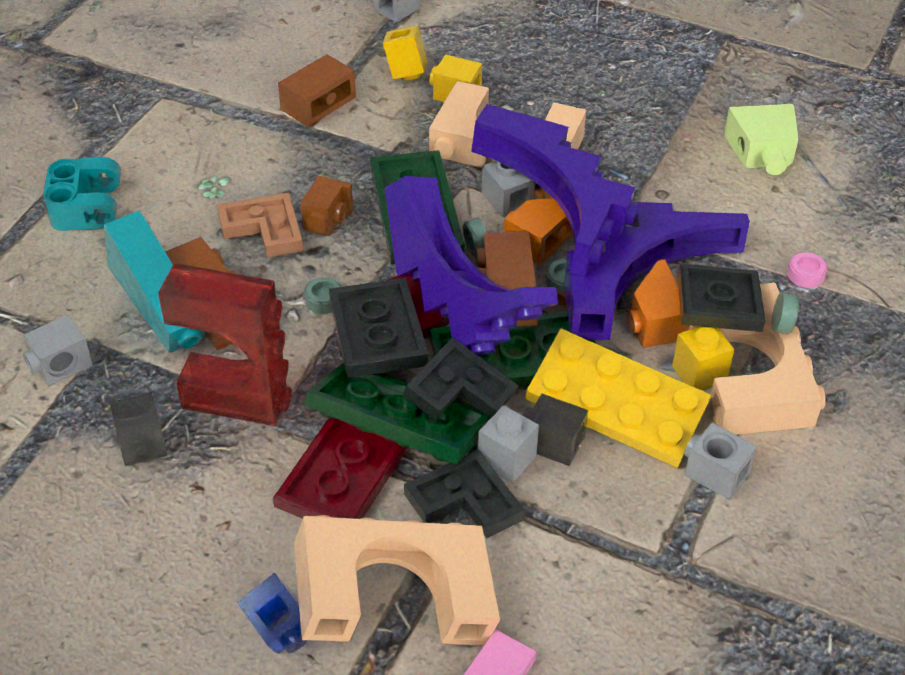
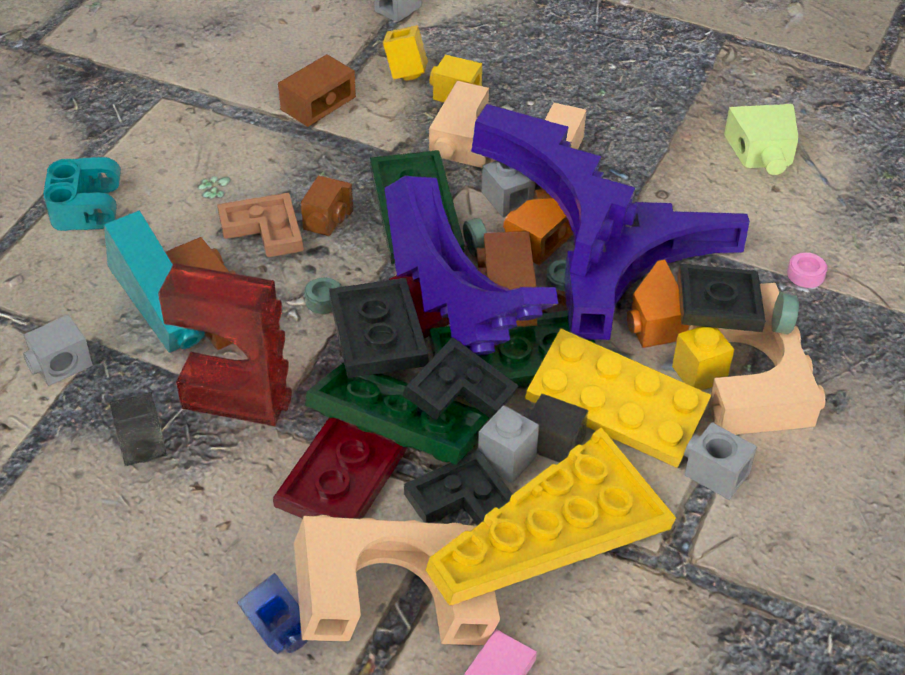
none -> yellow wing [425,427,676,606]

